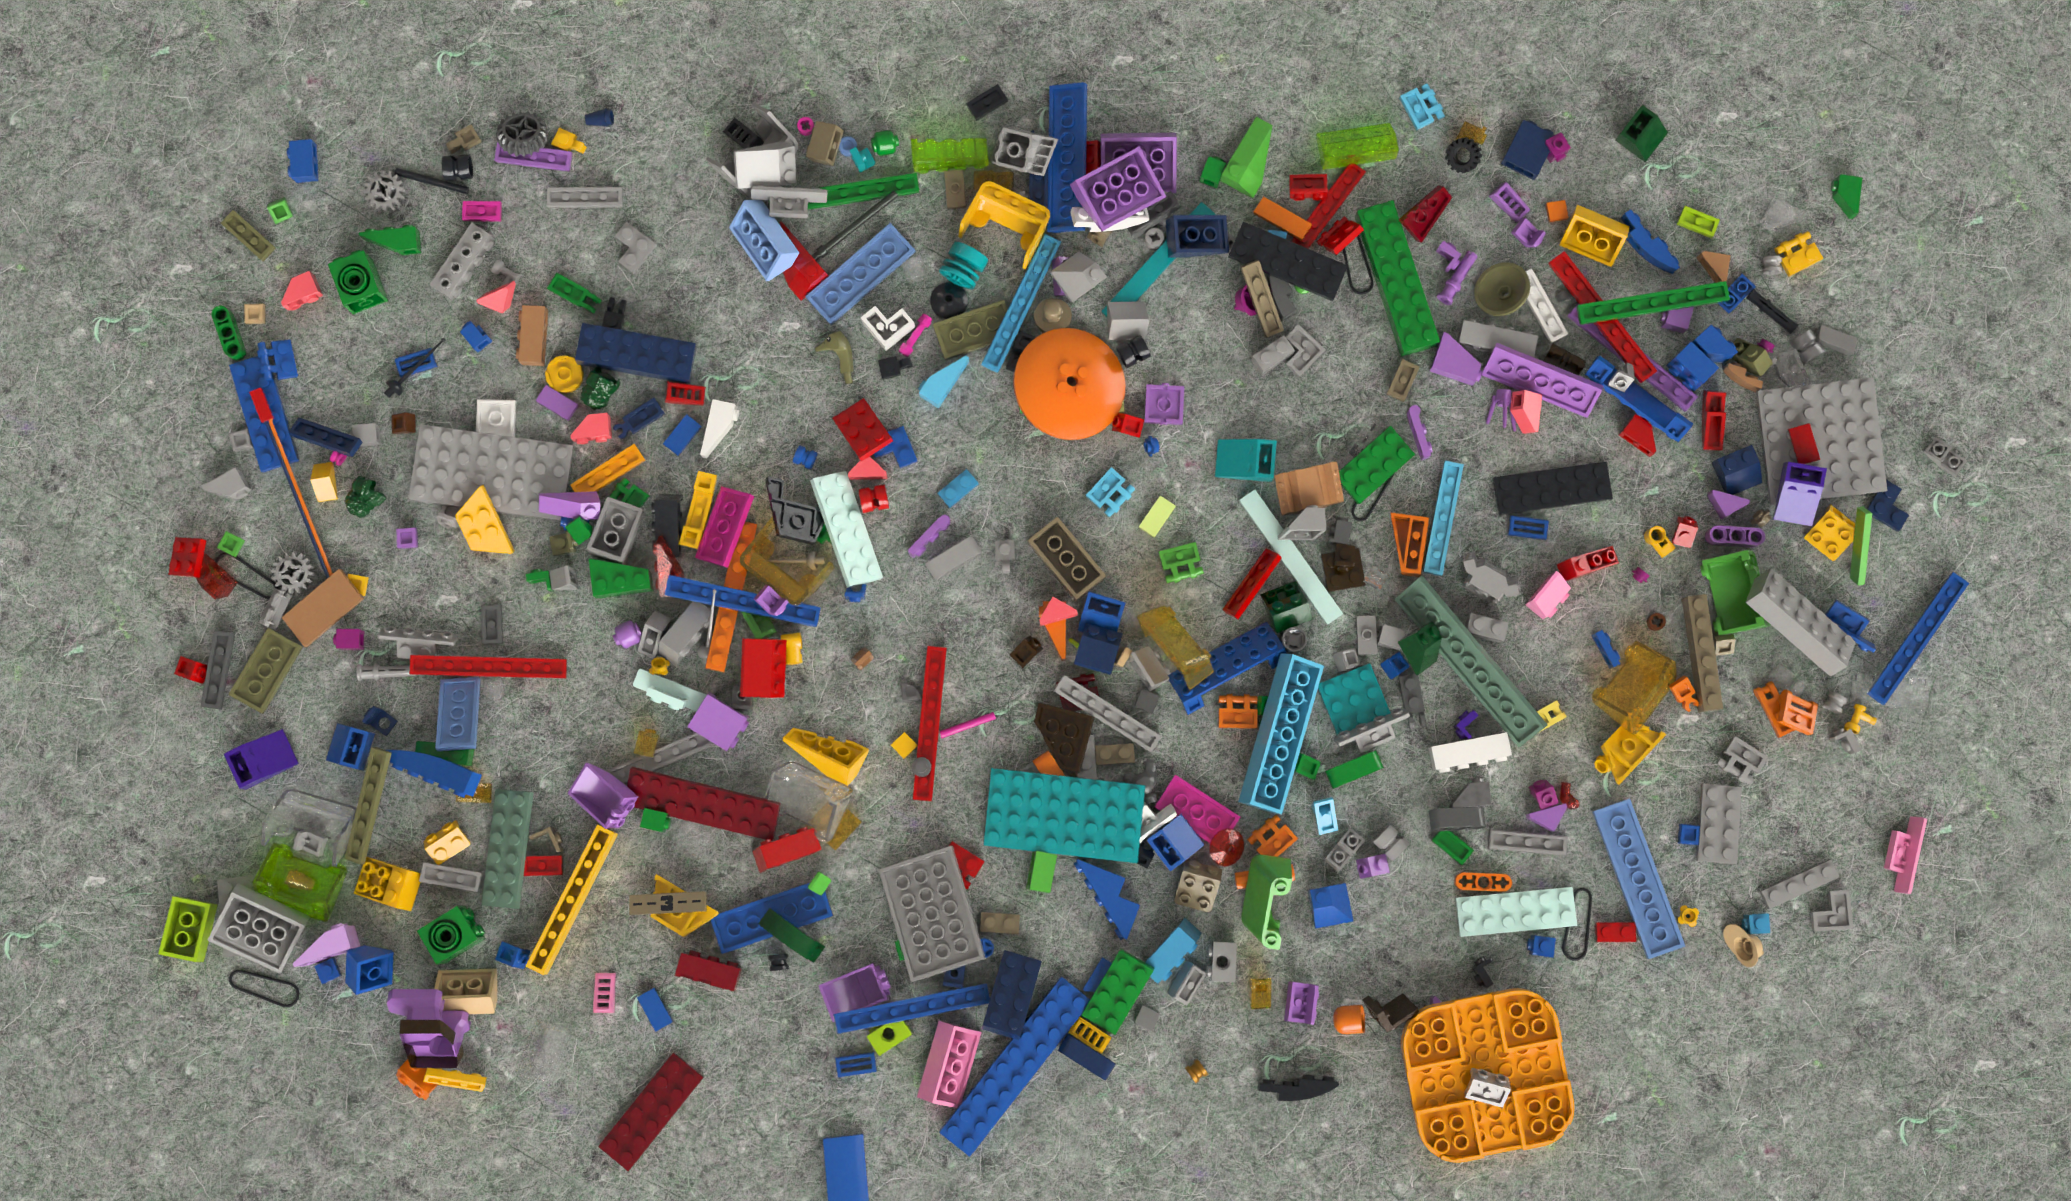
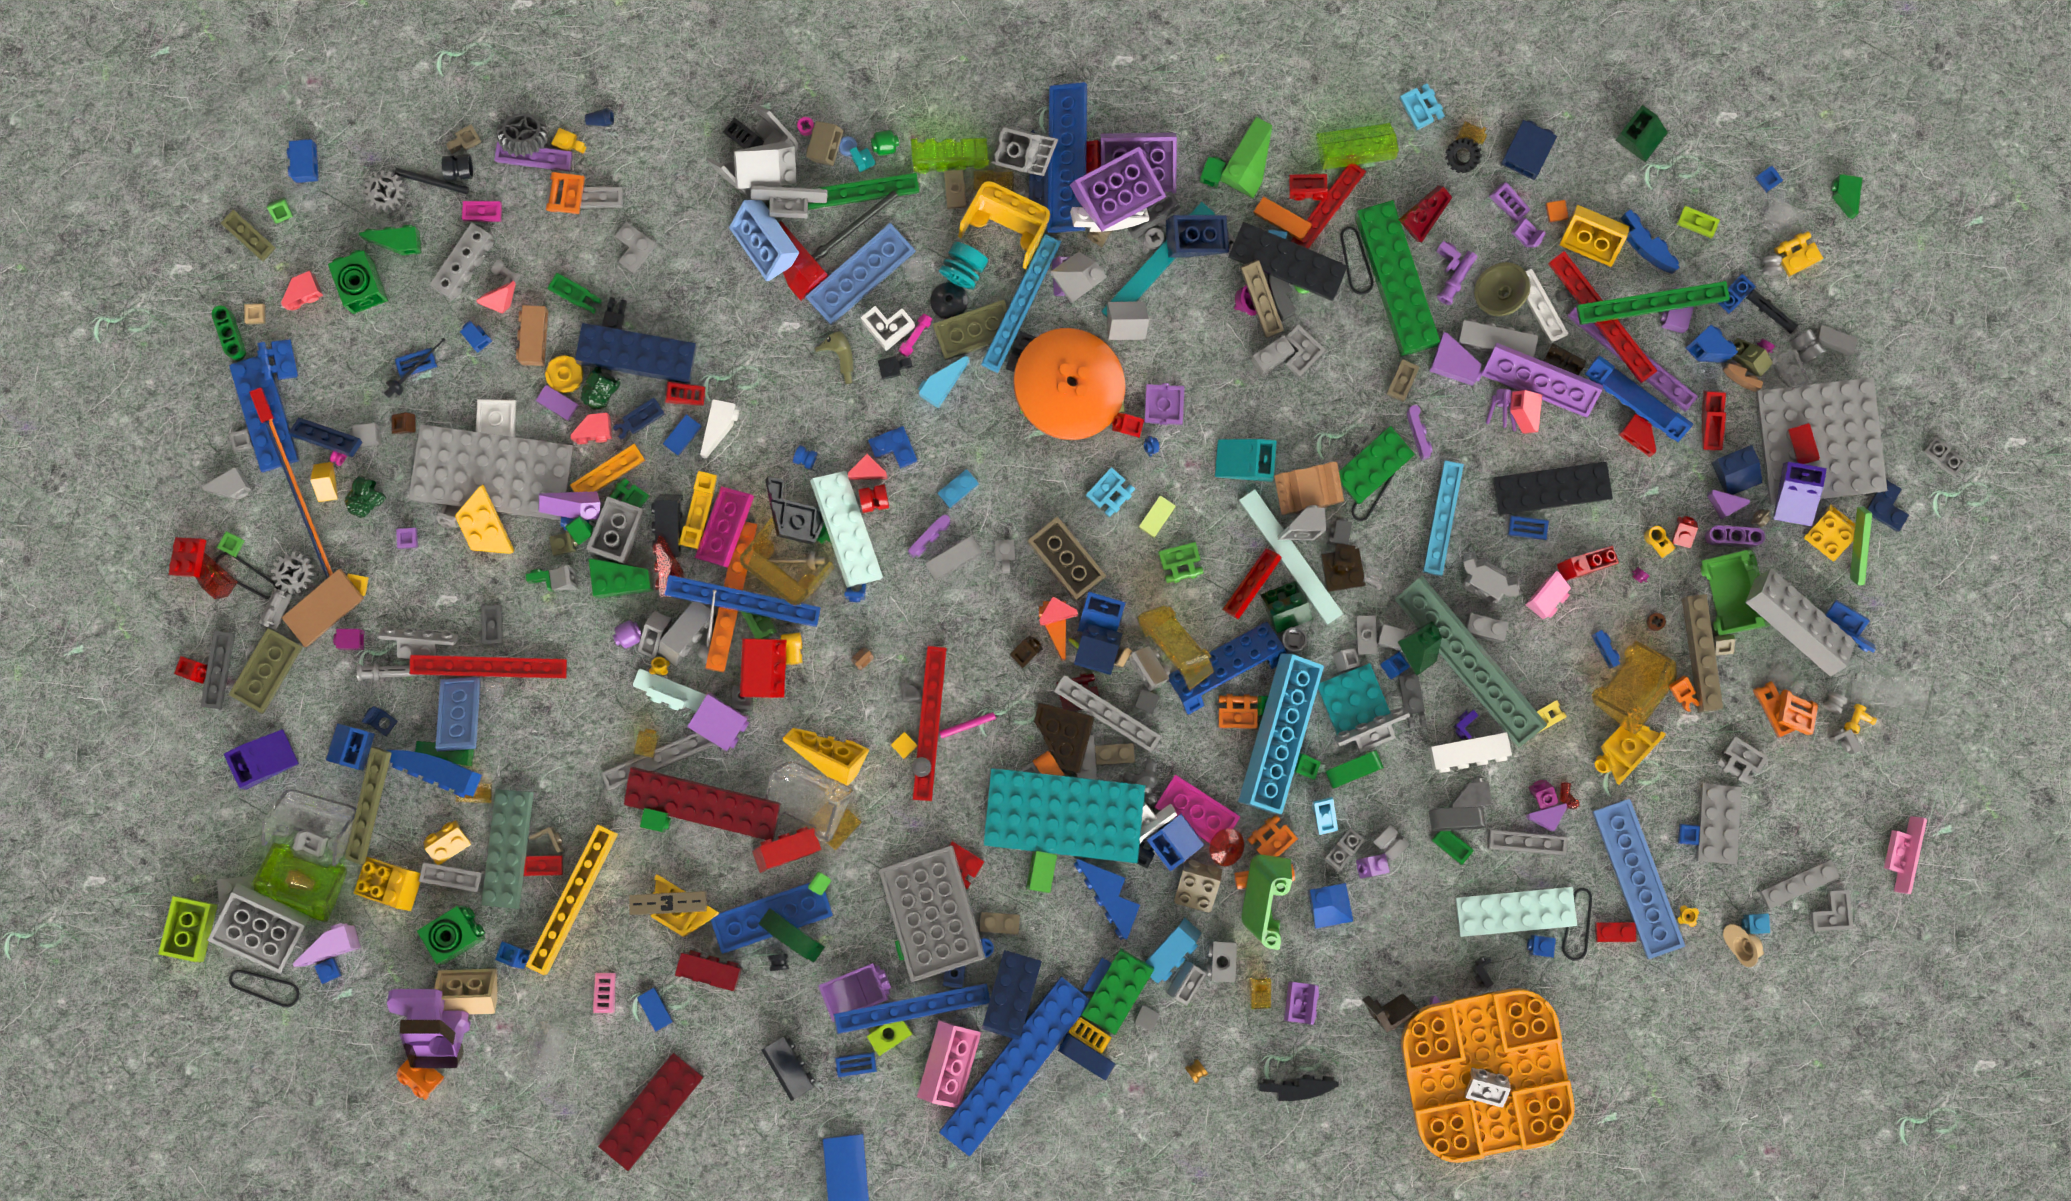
blue slope [345,945,394,995] -> none
yellow plate [423,1067,487,1092] -> none
medium lavender piece [568,763,638,829] -> none
medium lavender bracket [754,585,789,616] -> none
red plate [832,398,893,462] -> none
black plate [966,84,1008,121] -> none
dark tan plate [1034,298,1072,333] -> none
black wheel [1116,335,1151,369] -> none
red plate [1316,216,1364,255] -> none
orange helmet [1333,1005,1365,1034] -> none
orange wedge [1390,512,1429,577] -> none
orange beam [1454,872,1512,892] -> none
magenta bracket [1545,132,1571,163] -> none
light grey bracket [1608,363,1635,392] -> none
blue brick [1666,342,1719,392] -> none
medium nougat slope [1697,251,1731,283] -> none
blue plate [1867,572,1969,705] -> none
none -> orange plate [546,172,585,214]
none -> black slope [761,1036,816,1102]
none -> blue plate [1755,166,1783,193]

